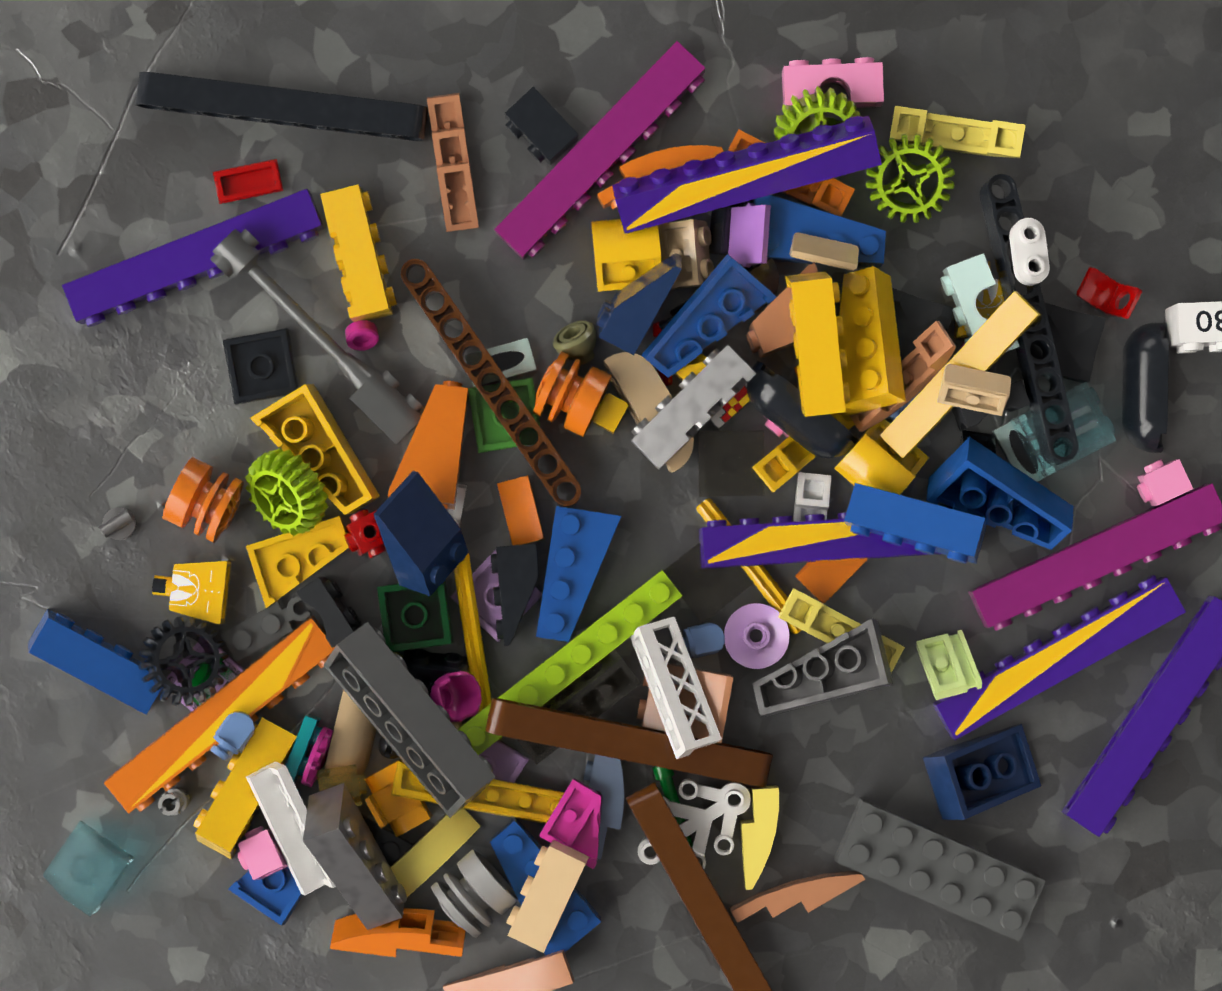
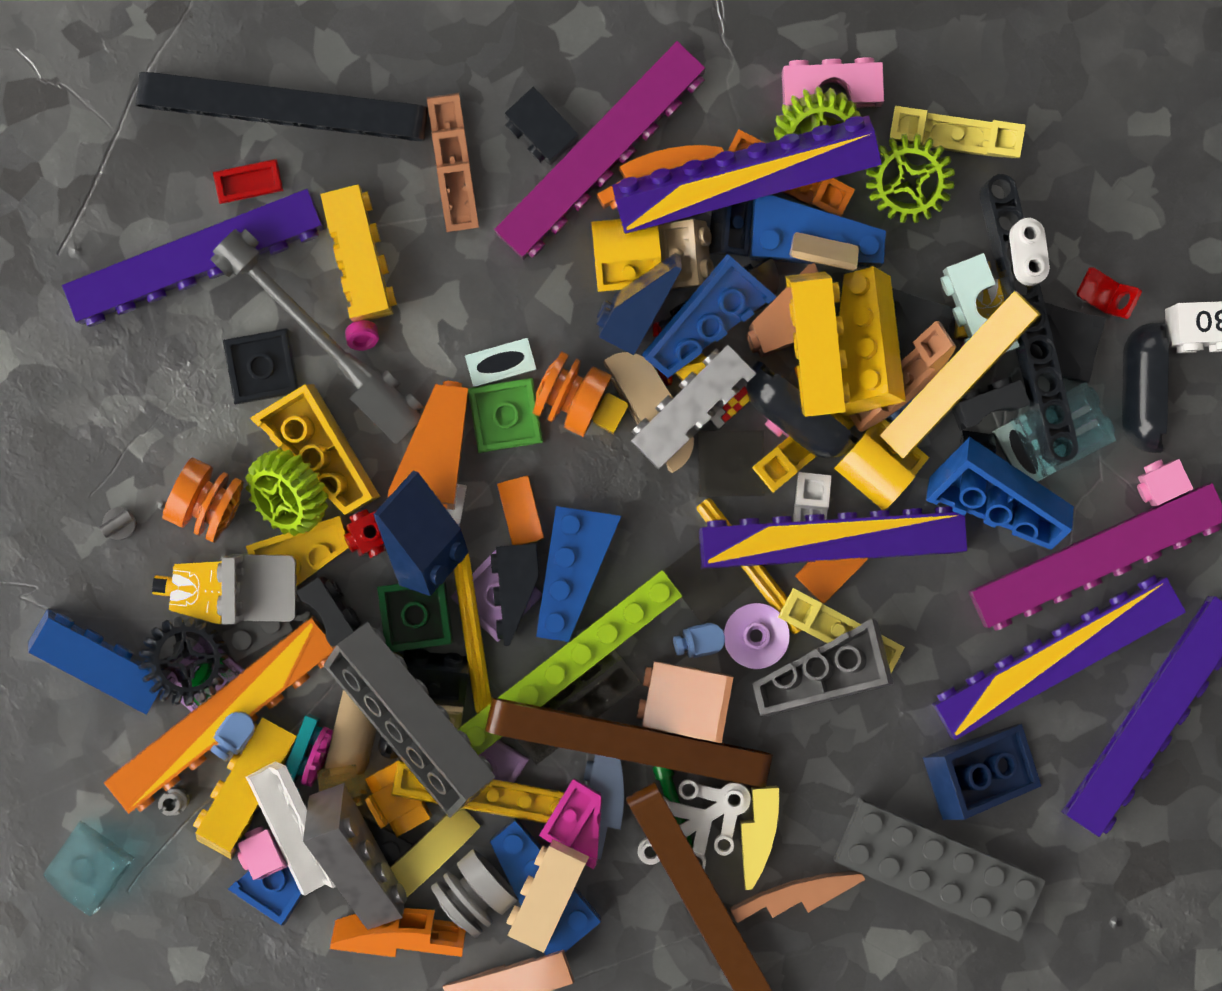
reddish brown beam [401,259,581,506] -> none
dark pink hair [430,671,482,723] -> none
olive brick [553,321,597,364] -> none
white fence [630,616,722,759] -> none
medium lavender piece [728,203,771,268] -> none
blue wedge [844,483,987,564] -> none
yellowish green plate [916,630,982,700] -> none
tan slope [937,364,1011,416] -> none
none -> light grey bracket [217,554,296,624]

